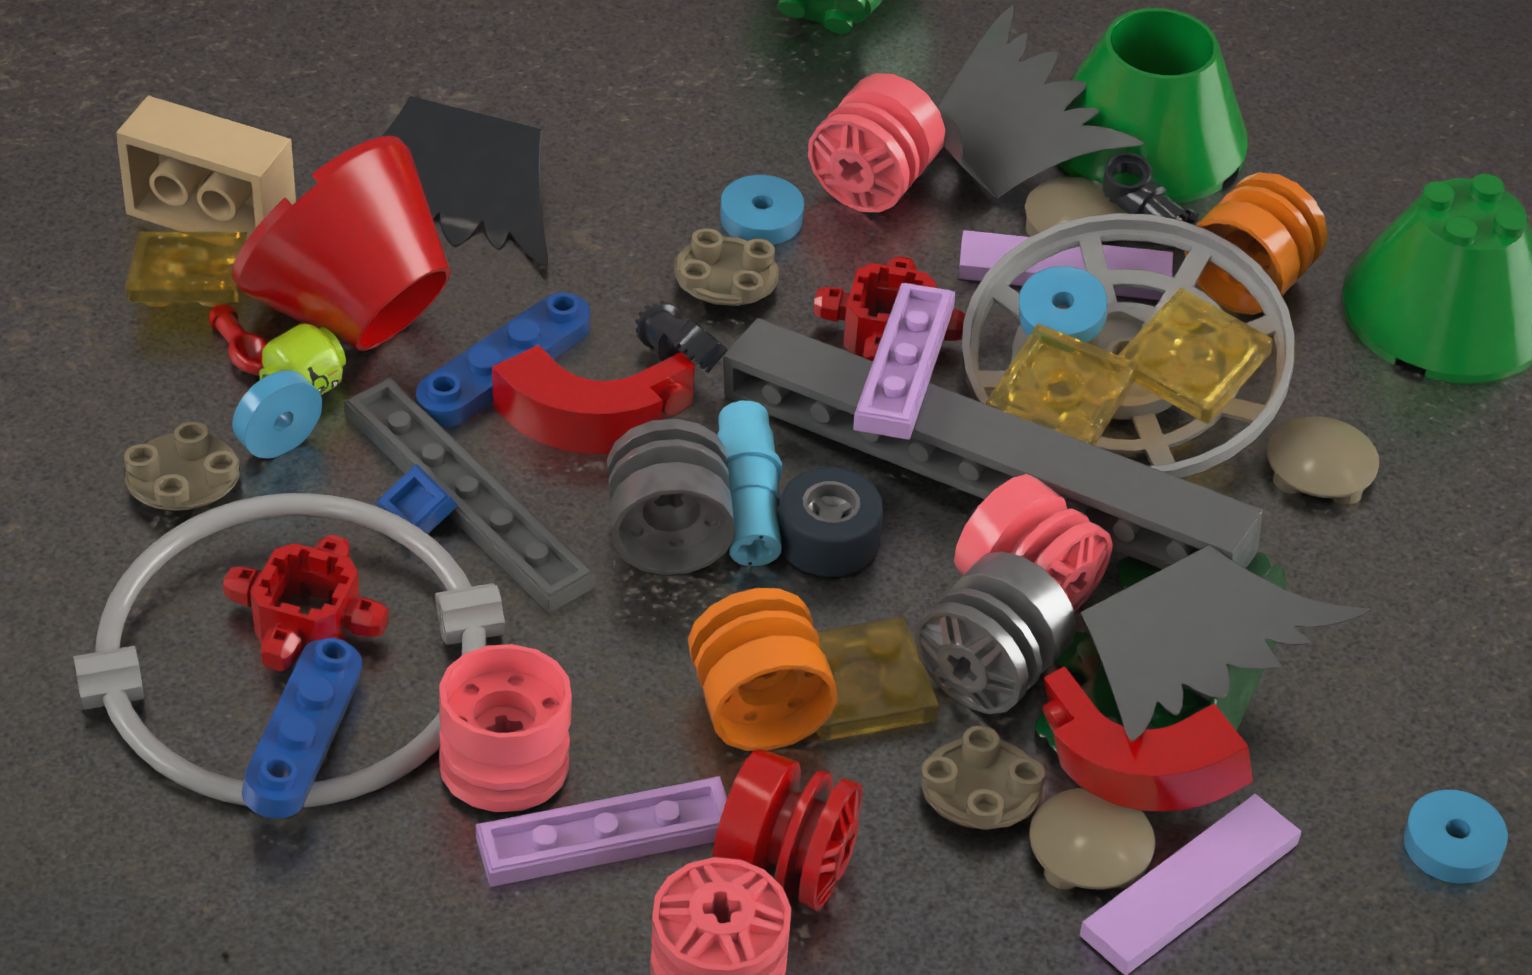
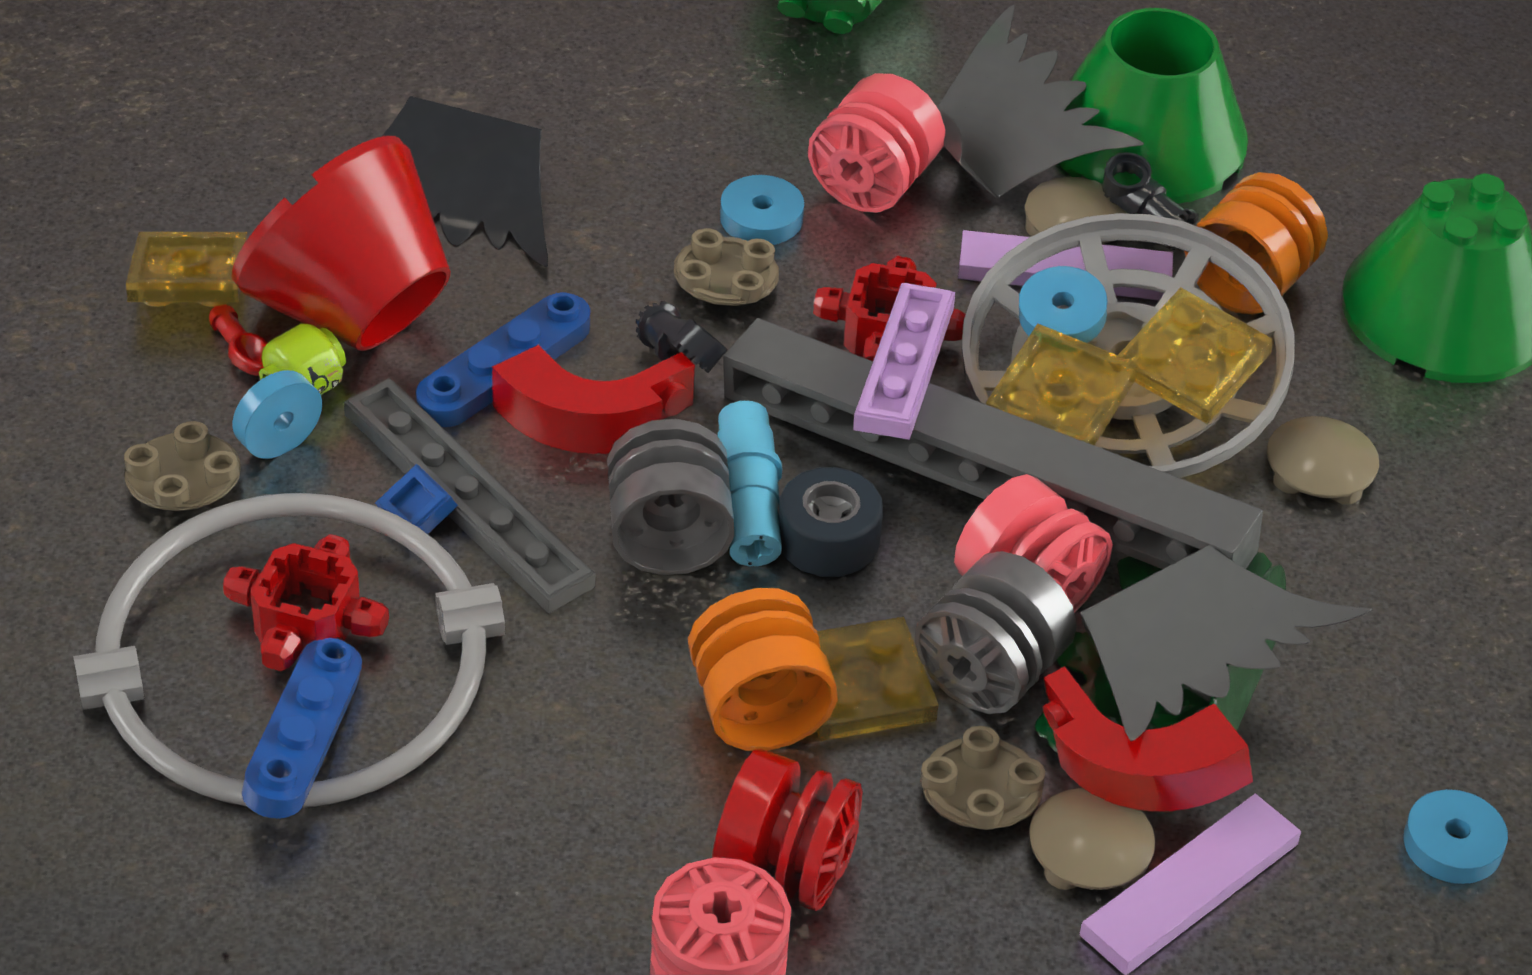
tan brick [116,95,296,250] -> none
coral wheel [439,644,572,812] -> none
lavender tile [476,777,727,887] -> none

